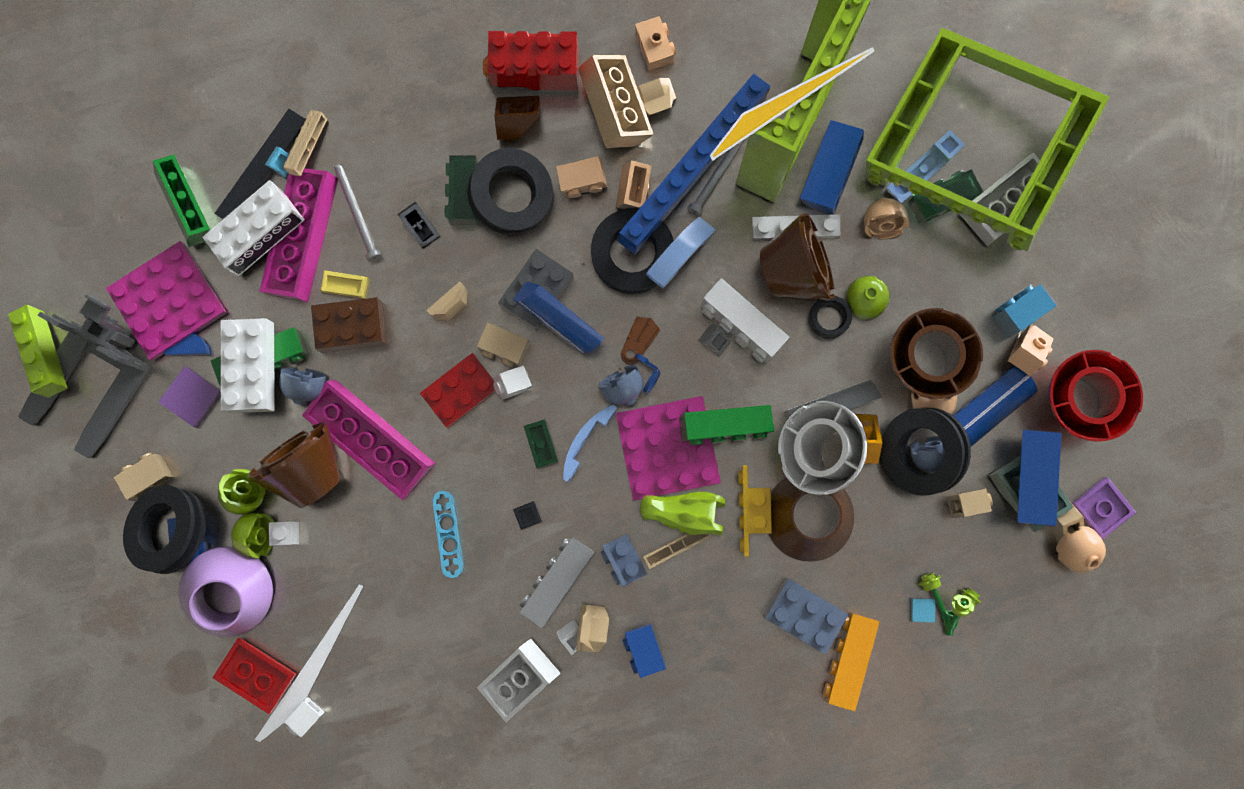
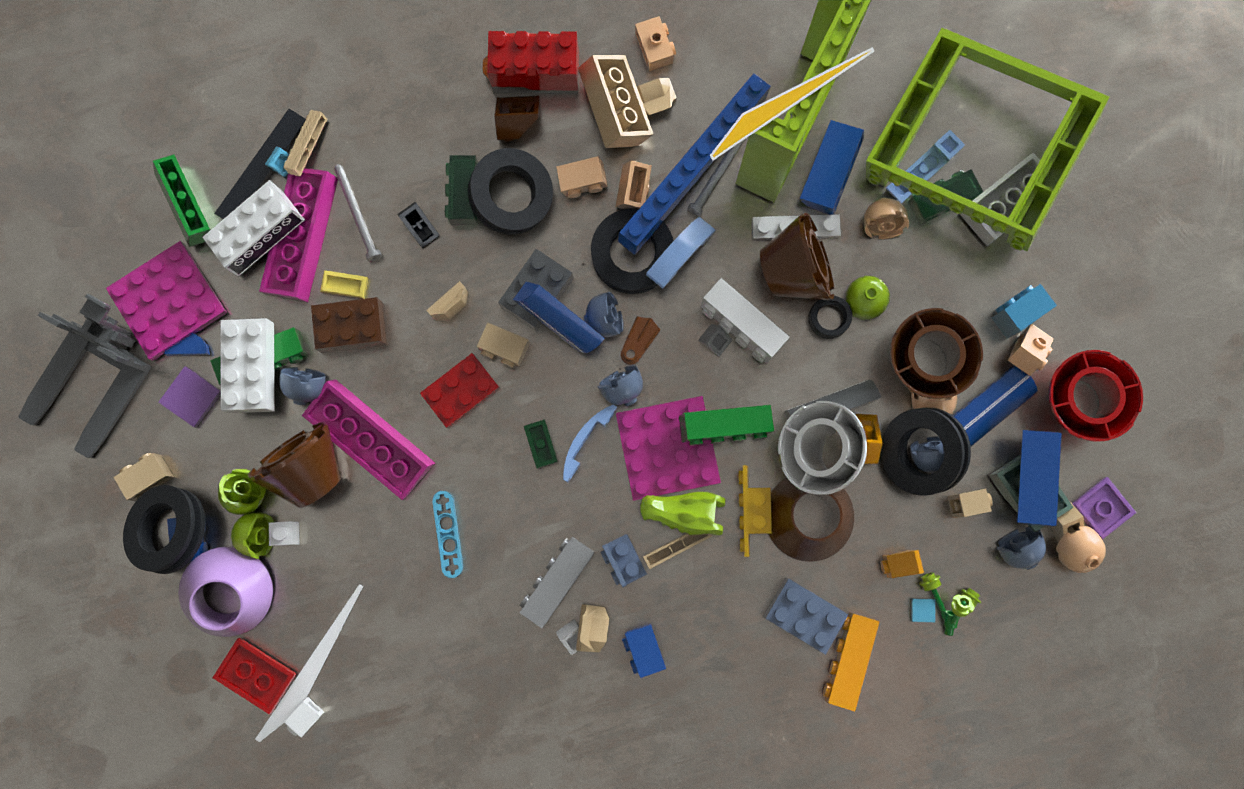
lime brick [8,304,68,398] -> none
white slope [477,639,561,723] -> none
white brick [494,366,532,400] -> none
black tile [513,501,542,530] -> none
blue piece [635,353,661,394] -> none
none -> sand blue cylinder [584,292,624,337]
none -> light orange slope [880,550,924,578]
none -> sand blue cylinder [997,527,1046,570]

